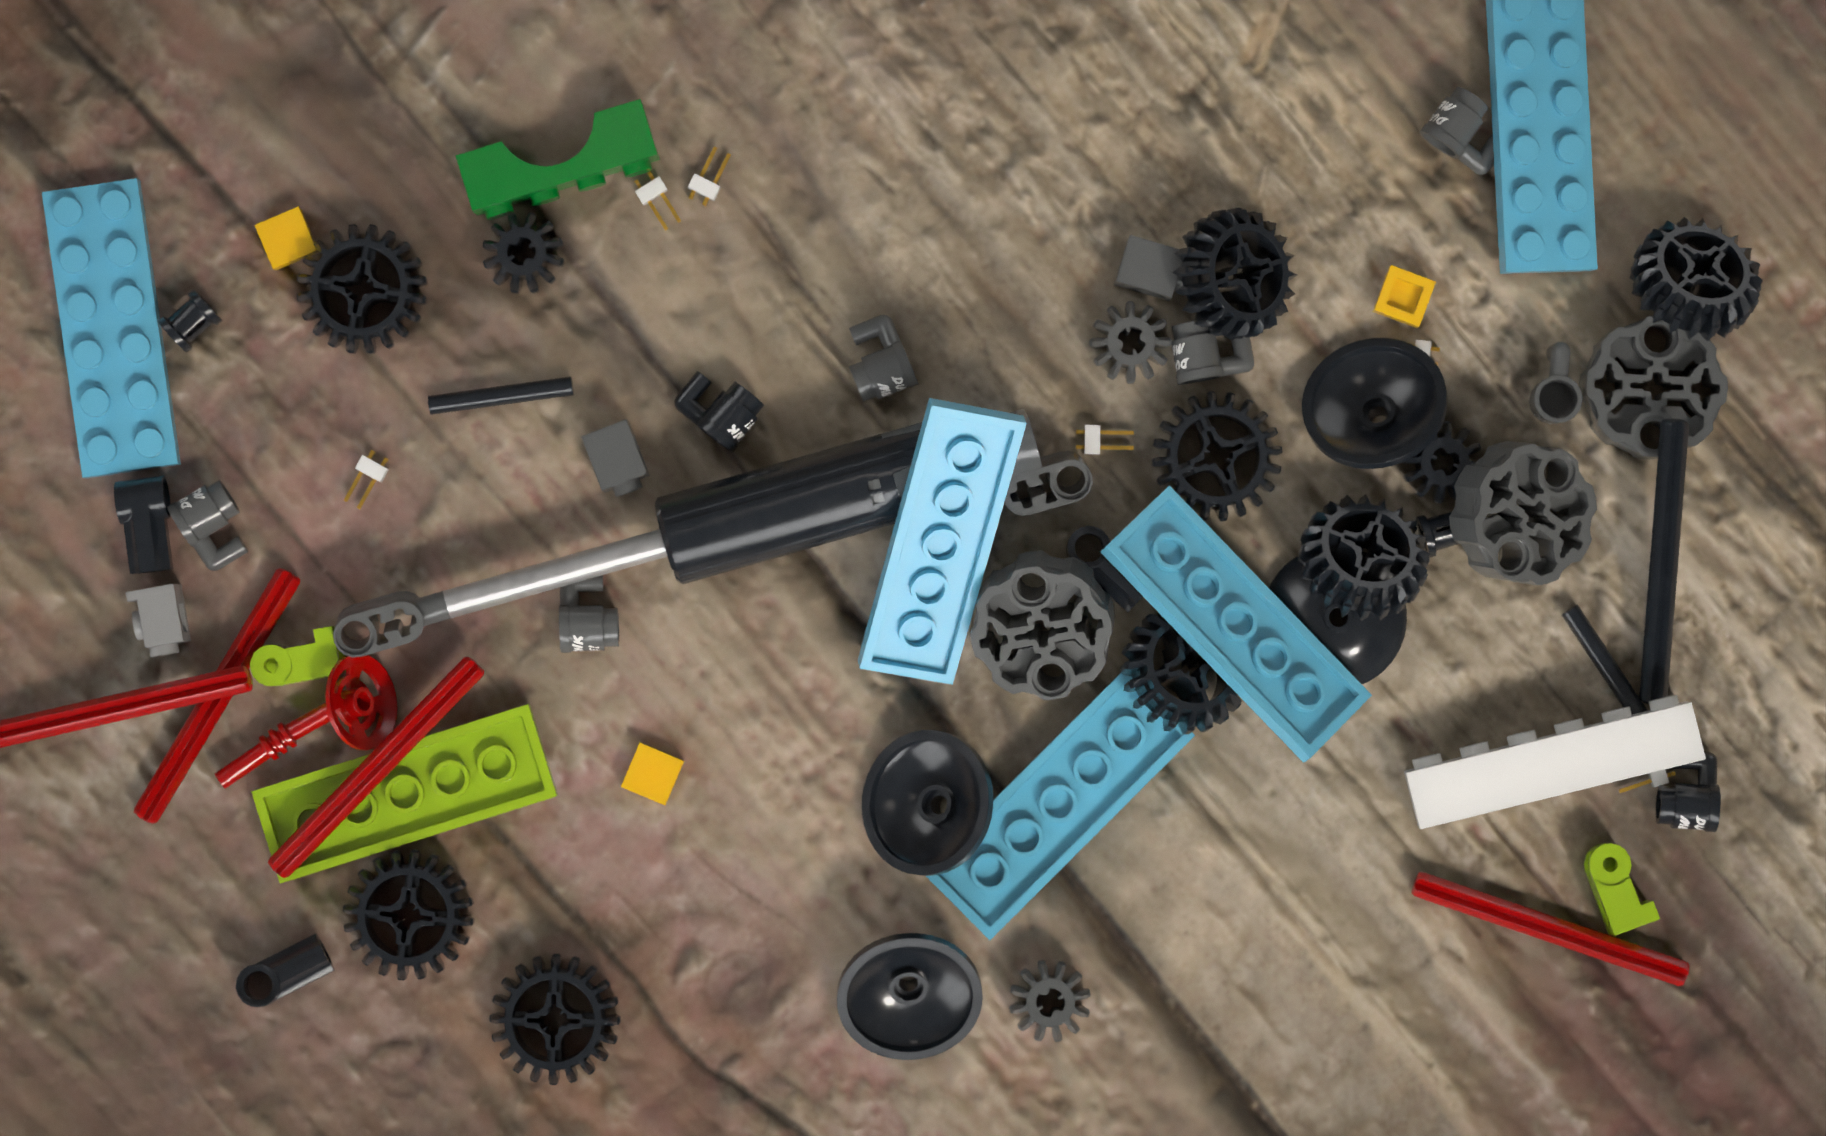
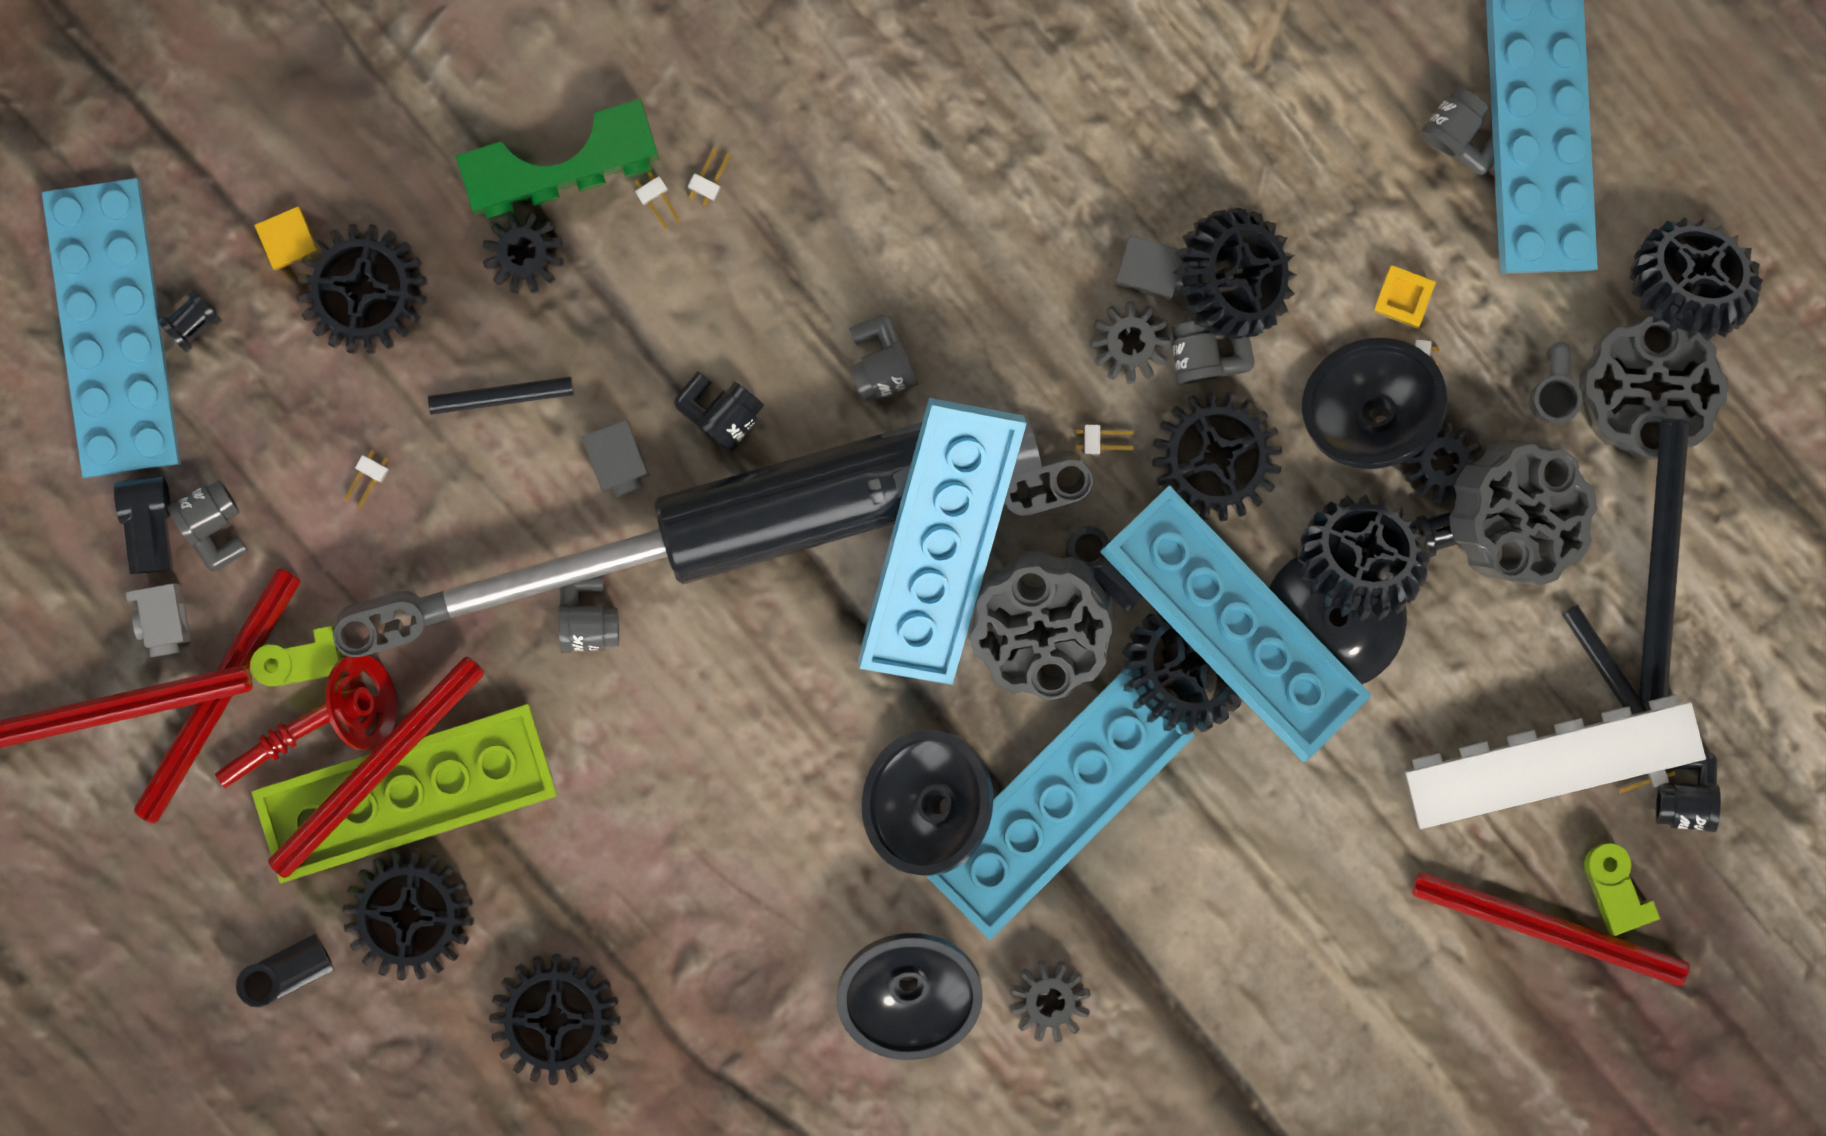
yellow tile [621,742,685,806] -> none

